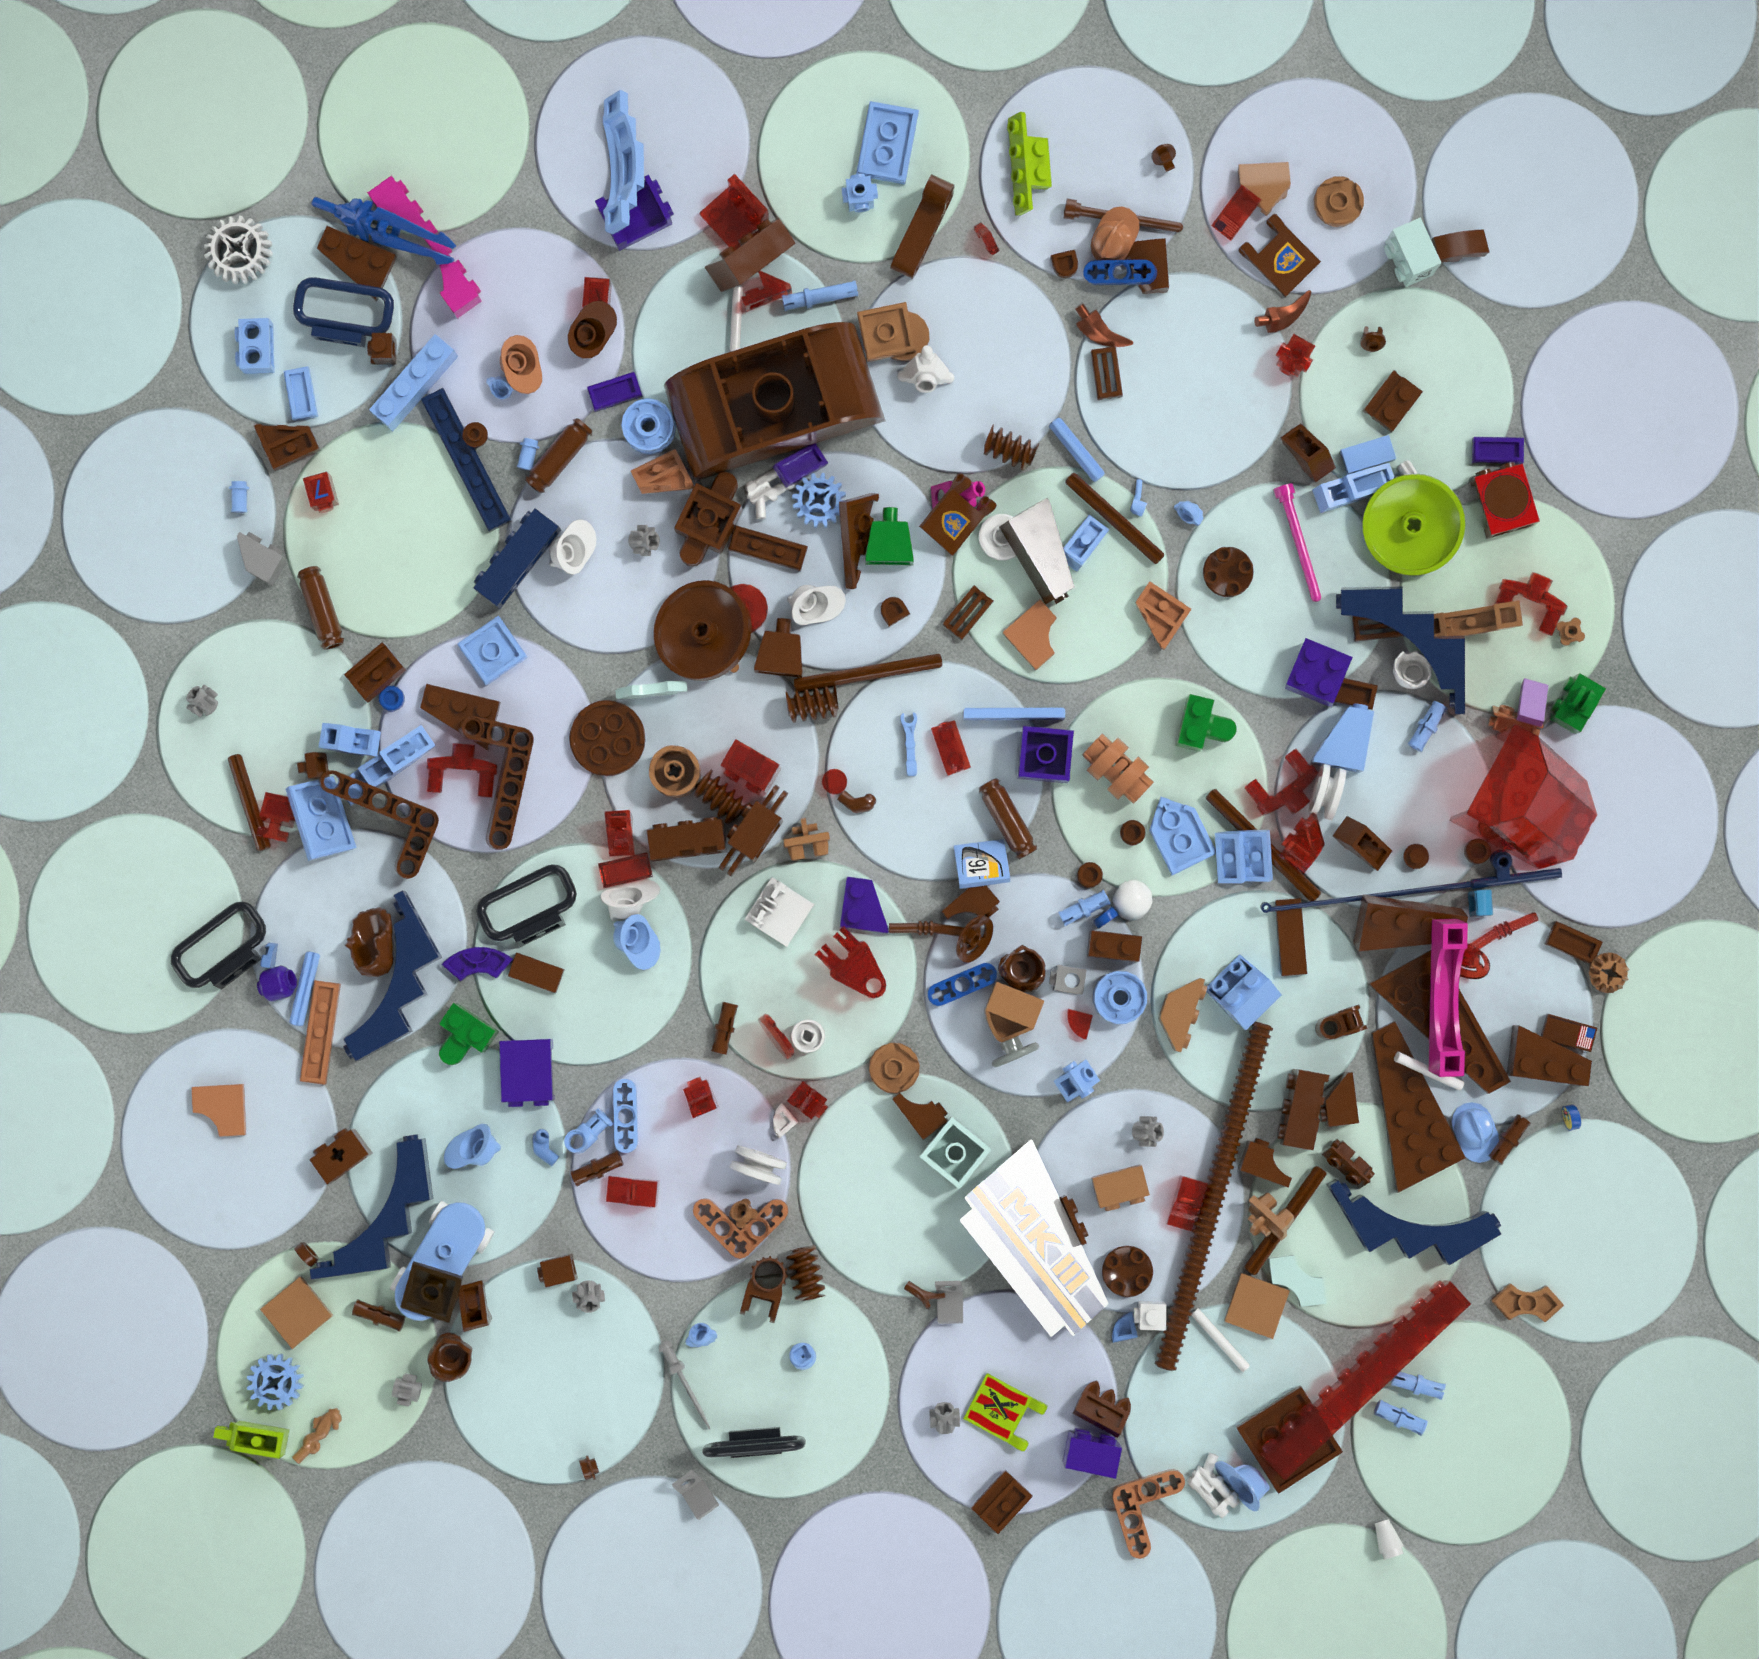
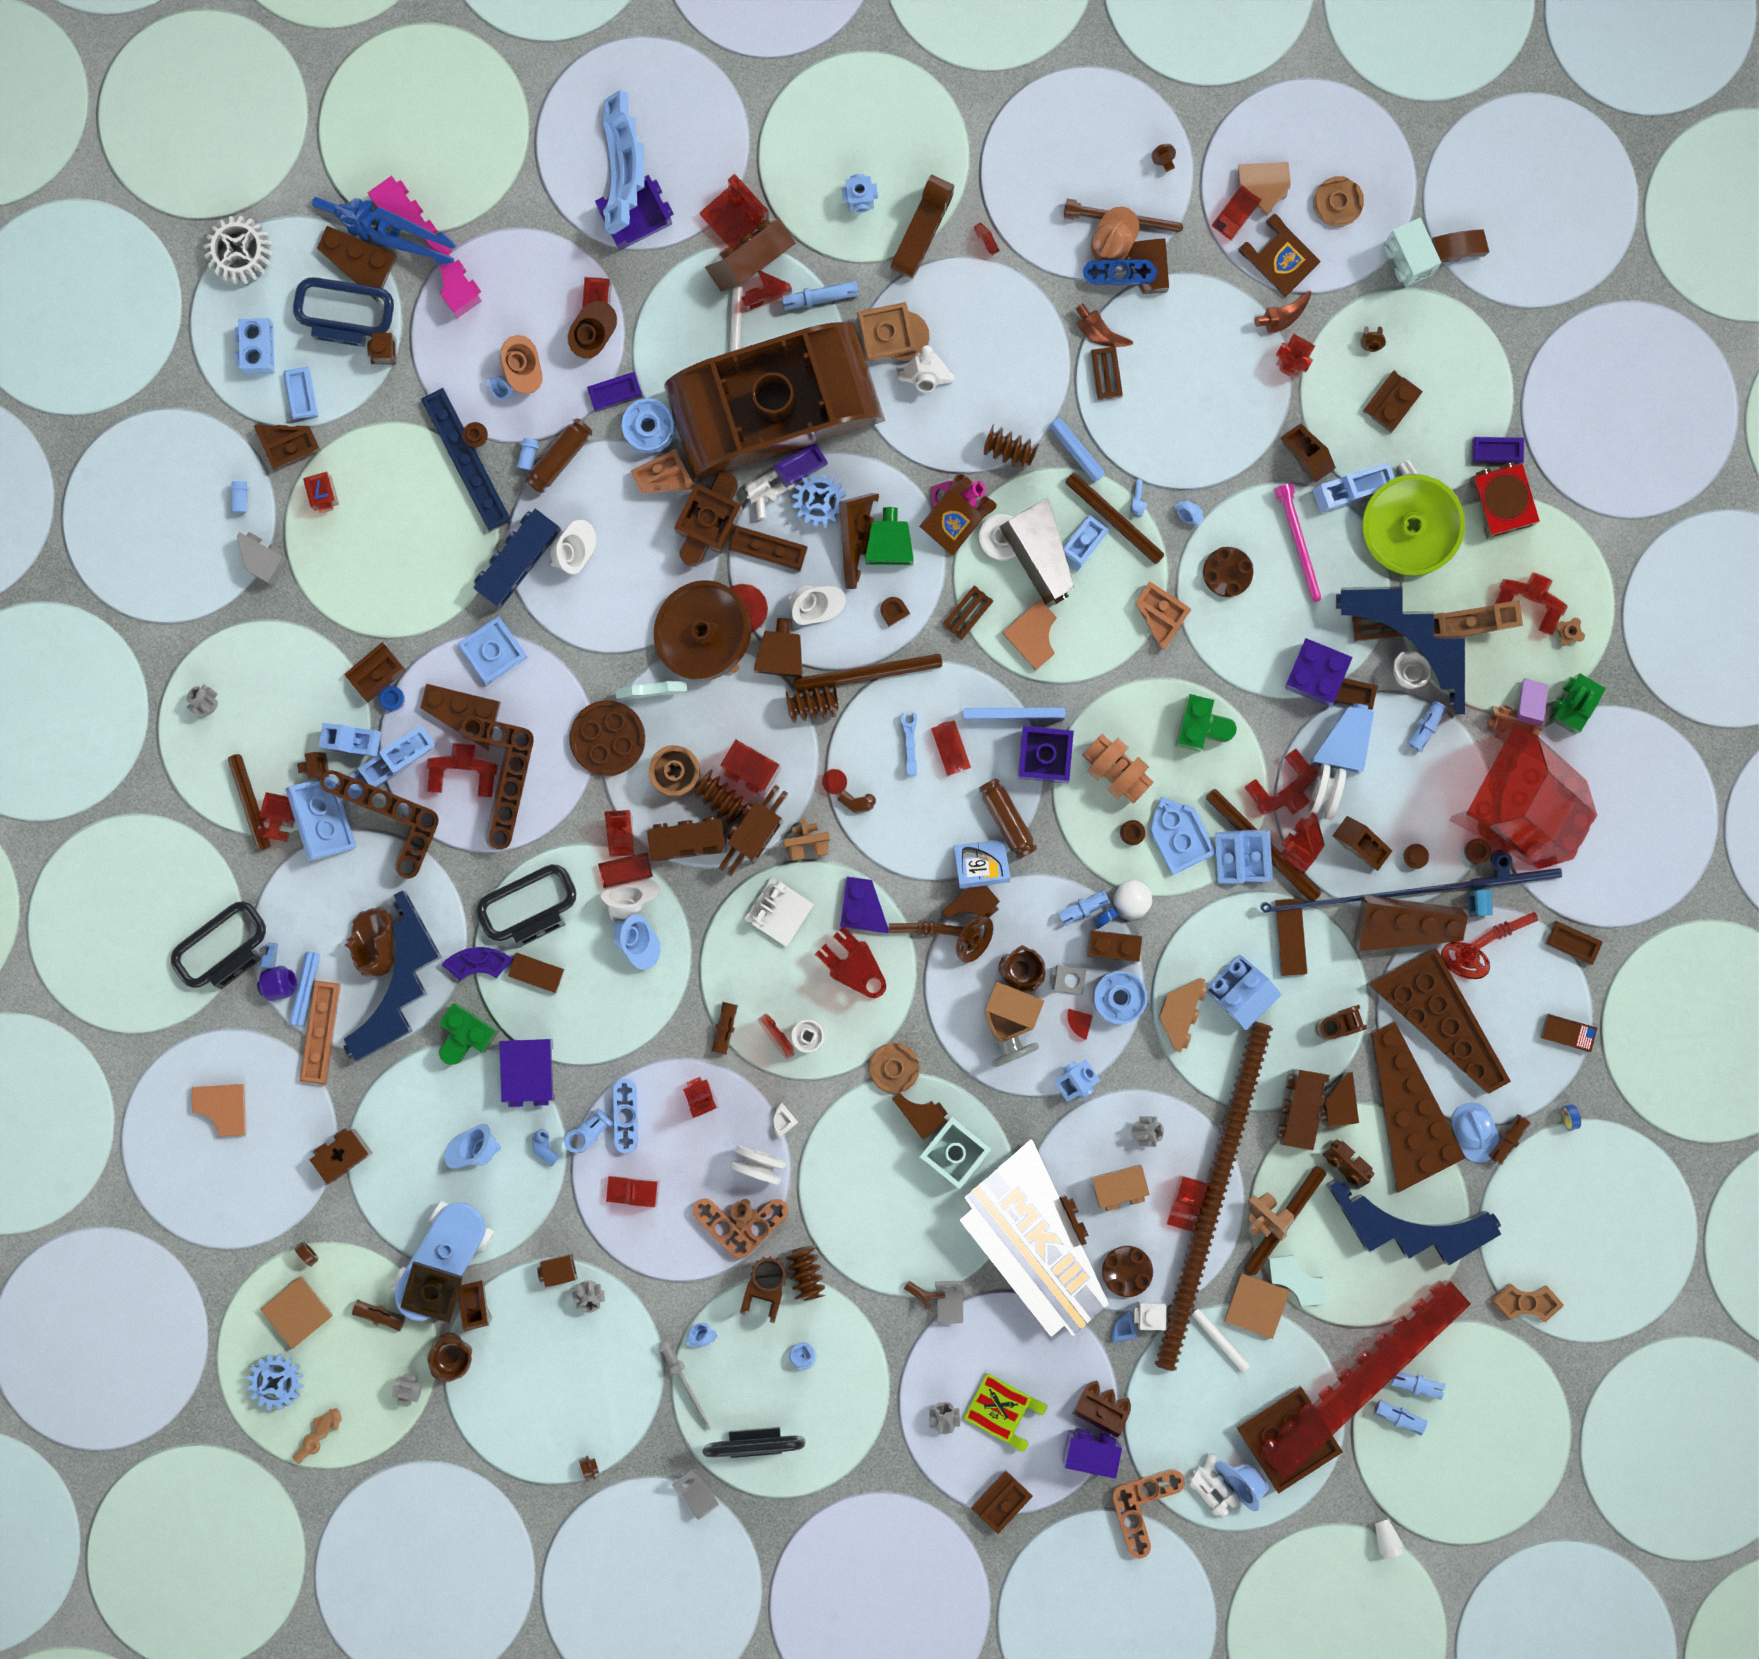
lime hinge [213,1421,290,1459] -> none
reddish brown axle [297,566,344,650] -> none
dark blue arch [309,1134,434,1280] -> none
light blue brick [369,334,458,431] -> none
reddish brown pin [571,1150,624,1187] -> none
light grey gear [628,525,660,556] -> none
clear red arch [787,1080,828,1120] -> none
light blue tile [856,101,919,184] -> none
blue beam [928,963,997,1006] -> none
lime bracket [1007,112,1052,216] -> none
reddish brown tile [1050,249,1078,279] -> none
reddish brown tile [1077,862,1103,888] -> none
reddish brown arch [1238,1138,1292,1188] -> none
light blue tile [1340,435,1396,475] -> none
white bar [1394,1052,1464,1091] -> none
dark pink arch [1429,919,1468,1077] -> none
reddish brown wedge [1507,1025,1592,1086] -> none
medium nougat gear [1589,952,1630,993] -> none

